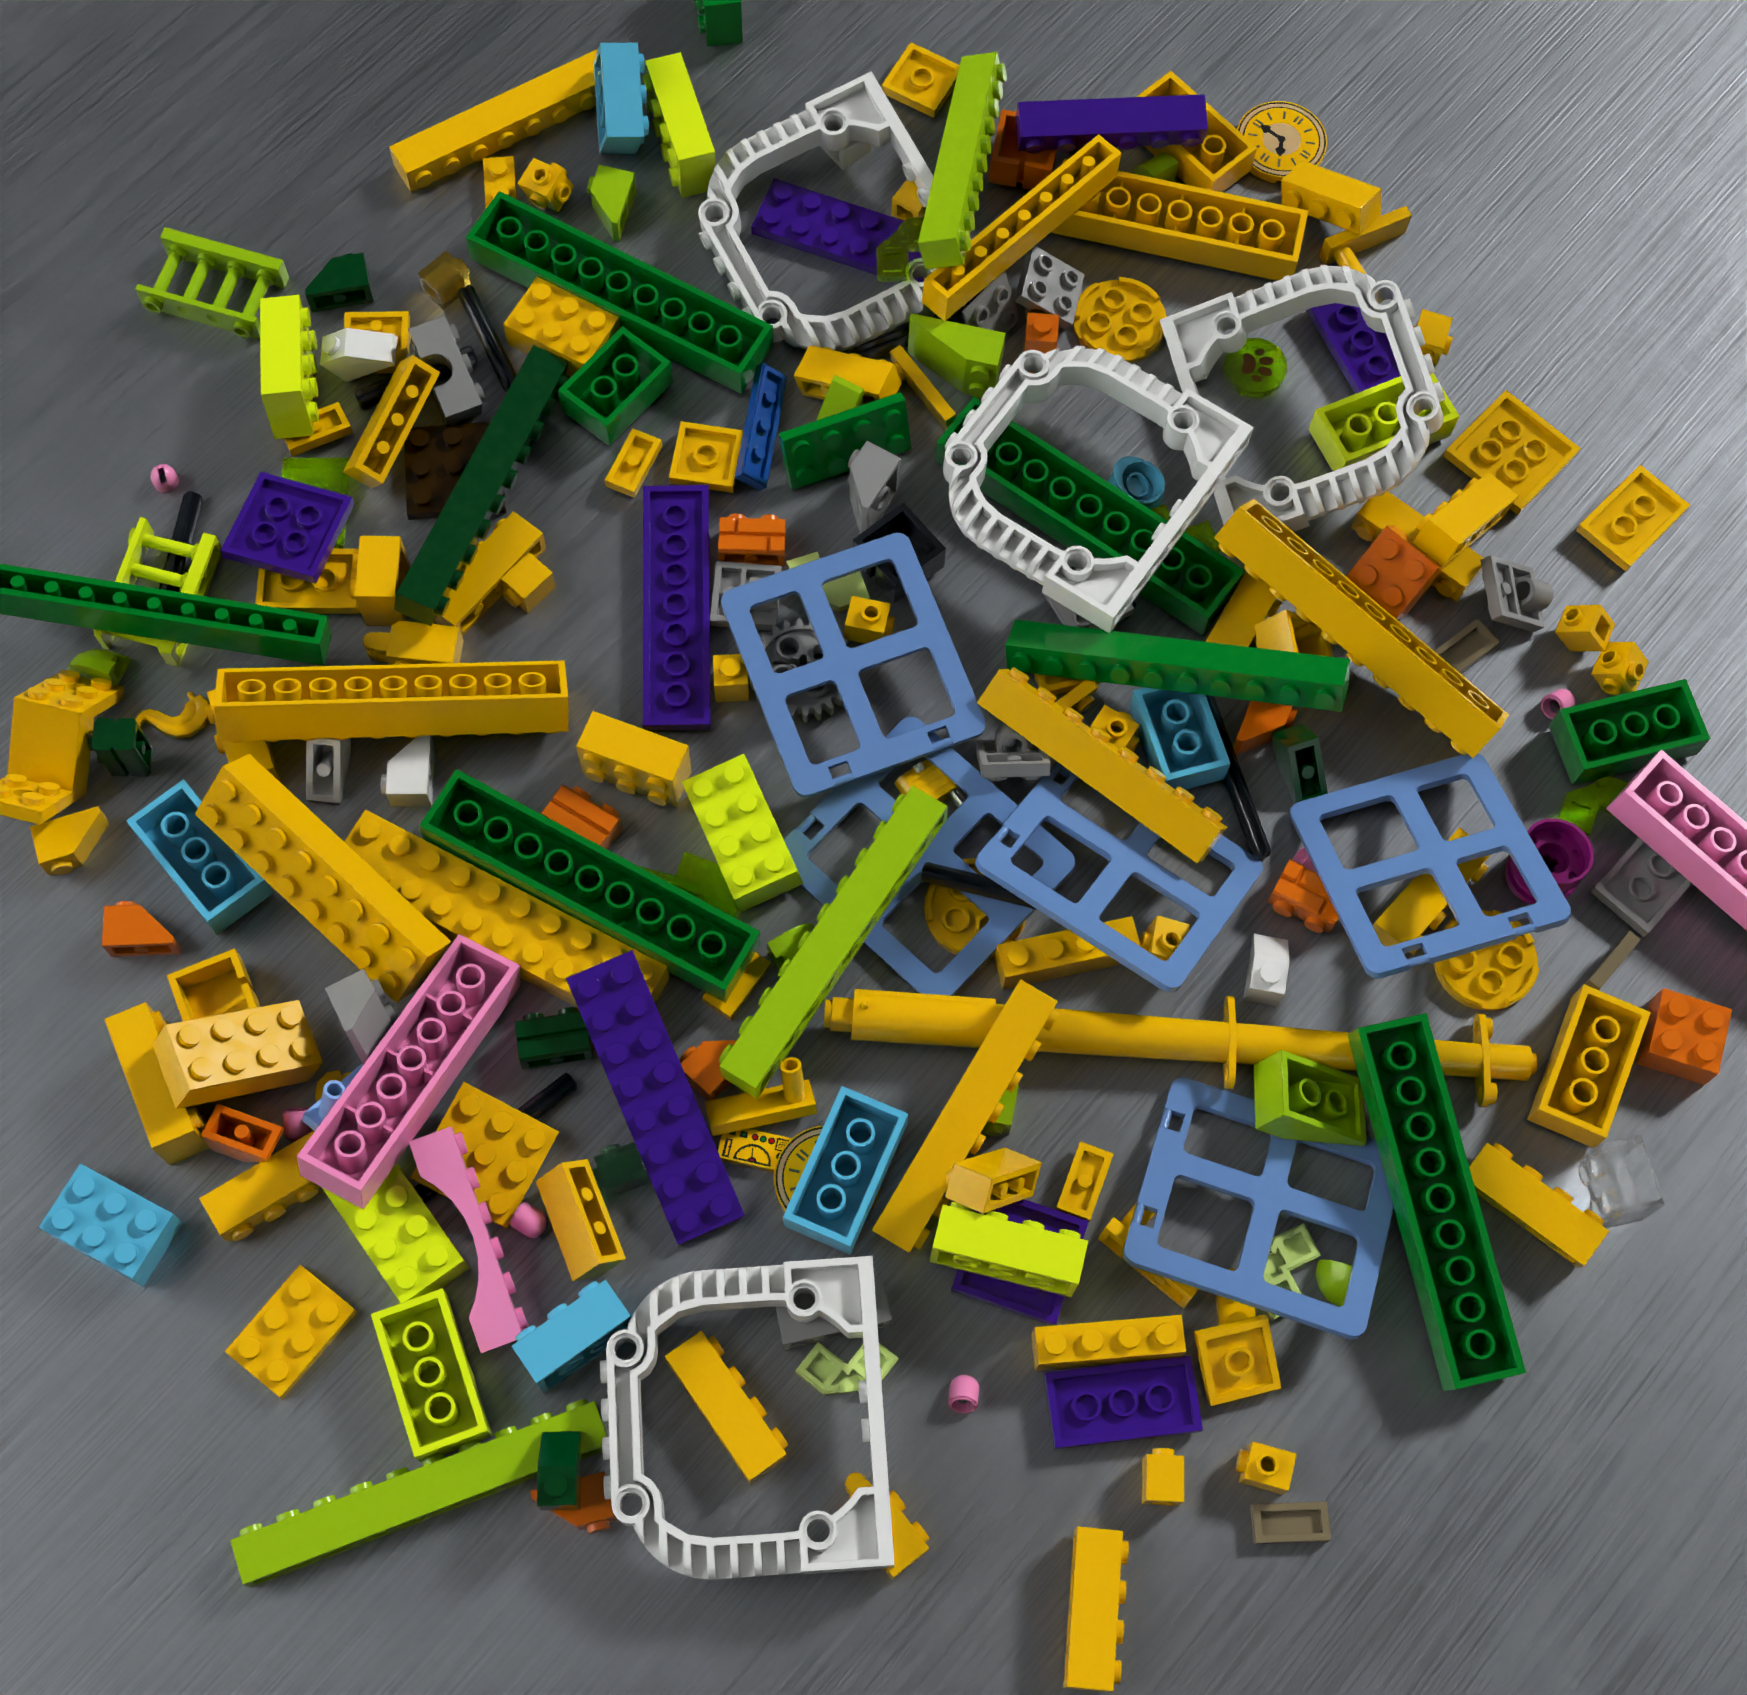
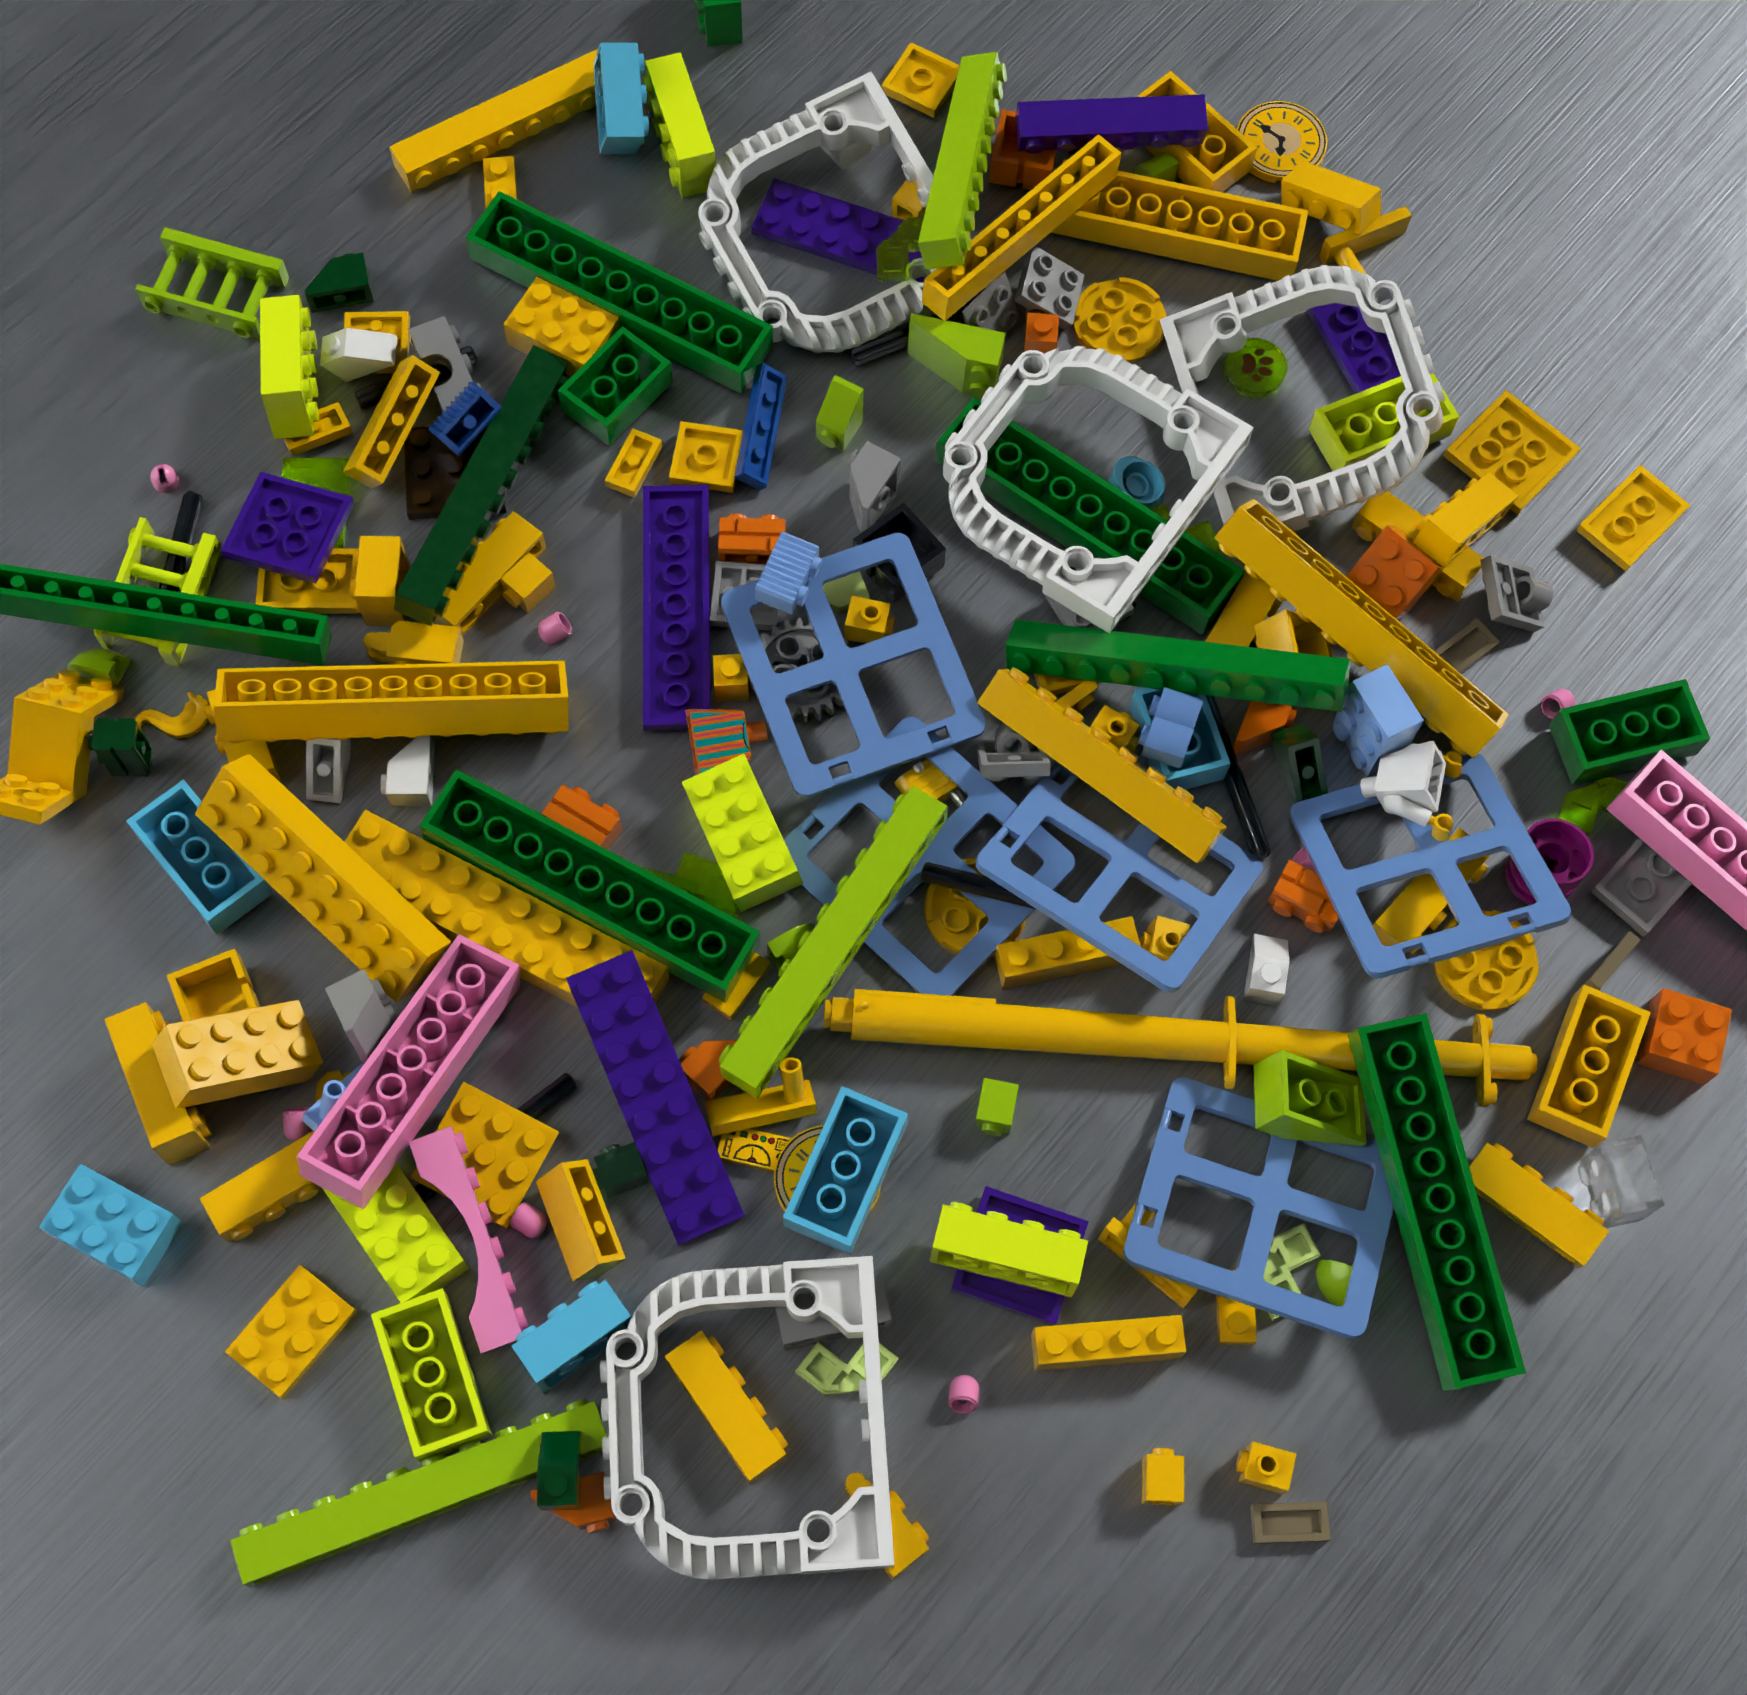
yellow slope [30,806,109,875] -> none
orange slope [102,901,182,957] -> none
orange slope [201,1104,284,1162] -> none
clear yellow brick [418,251,471,310] -> none
black axle [458,285,517,392] -> none
dark green brick [515,1007,593,1070] -> none
yellow brick [517,158,574,212] -> none
yellow brick [576,711,692,807] -> none
lime slope [587,165,637,242] -> none
green plate [779,392,912,490] -> none
yellow brick [793,345,902,405] -> none
yellow brick [872,979,1060,1253] -> none
yellow piece [890,345,957,431] -> none
yellow brick [945,1147,1042,1213] -> none
dark purple plate [1044,1356,1203,1450] -> none
yellow plate [1055,1141,1114,1223] -> none
yellow brick [1063,1526,1129,1693] -> none
yellow plate [1194,1314,1282,1406] -> none
yellow brick [1412,309,1453,366] -> none
yellow brick [1555,604,1615,652] -> none
yellow brick [1591,642,1649,695] -> none
none -> blue brick [429,382,503,456]
none -> bright pink piece [538,611,572,645]
none -> orange torso [685,709,768,775]
none -> light blue brick [755,531,823,614]
none -> medium blue brick [1138,687,1203,768]
none -> light blue brick [1332,664,1424,777]
none -> white torso [1360,741,1463,841]

